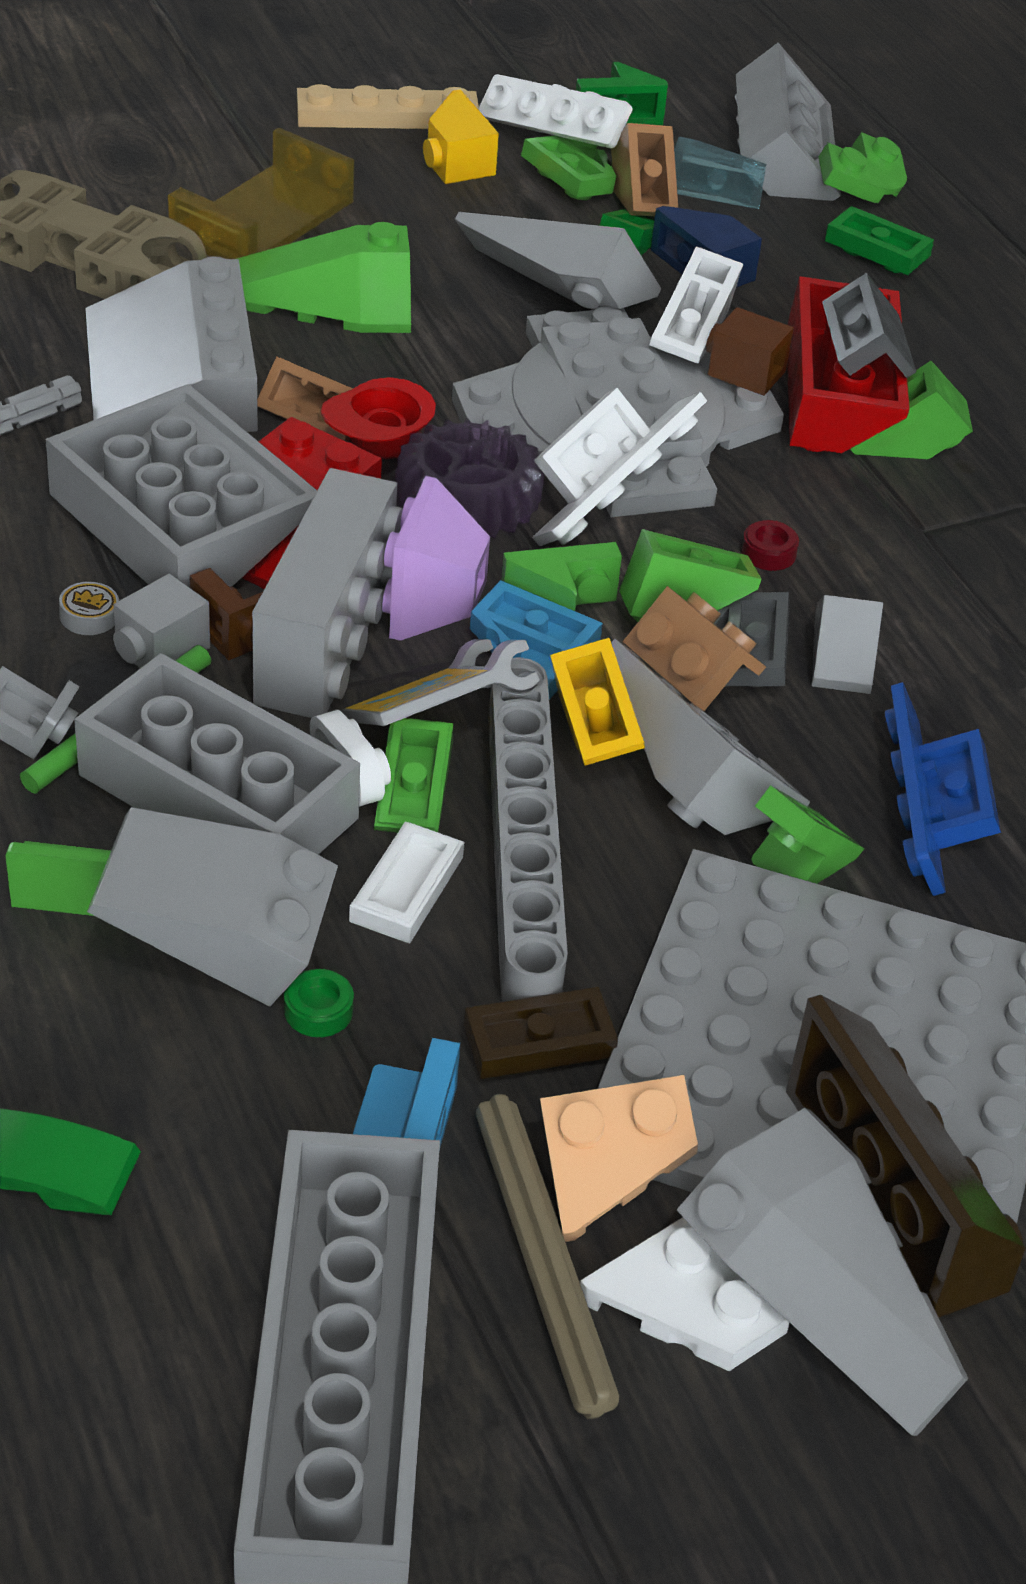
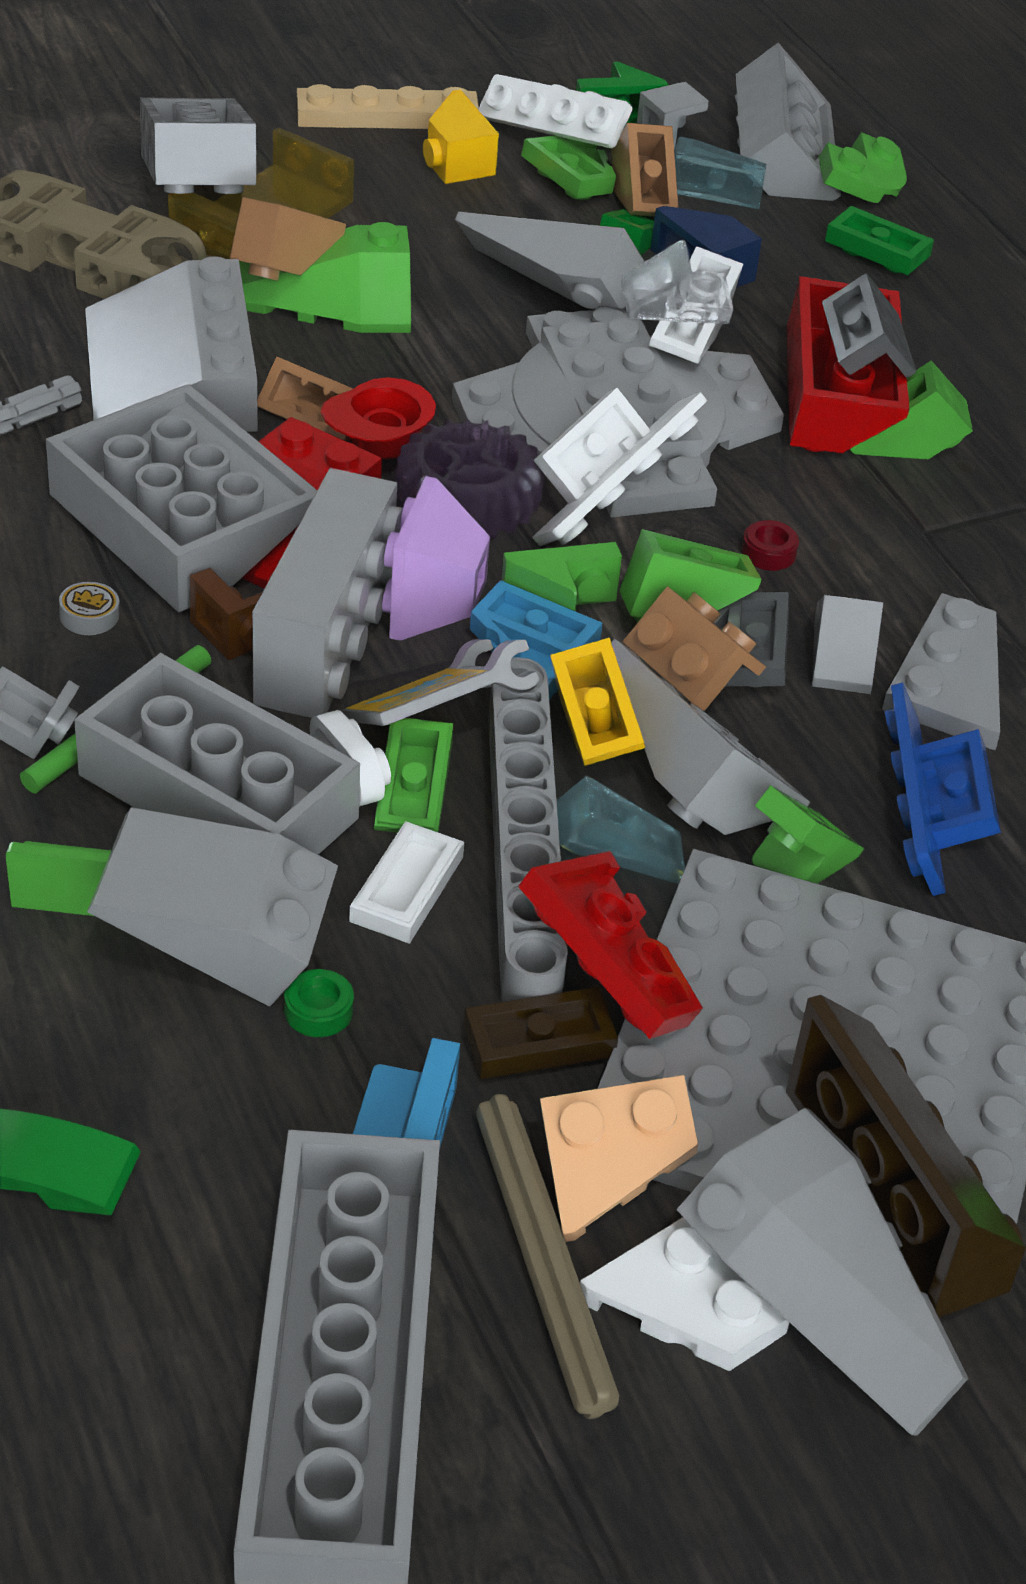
light grey brick [113,573,210,668] -> none
reddish brown brick [706,307,794,396] -> none
none -> light grey brick [140,97,256,194]
none -> medium nougat slope [230,197,346,281]
none -> red wing [518,851,703,1039]
none -> clear light blue slope [557,776,685,884]
none -> clear slope [621,240,733,324]
none -> light grey panel [637,82,709,150]
none -> light grey wing [882,593,1000,750]

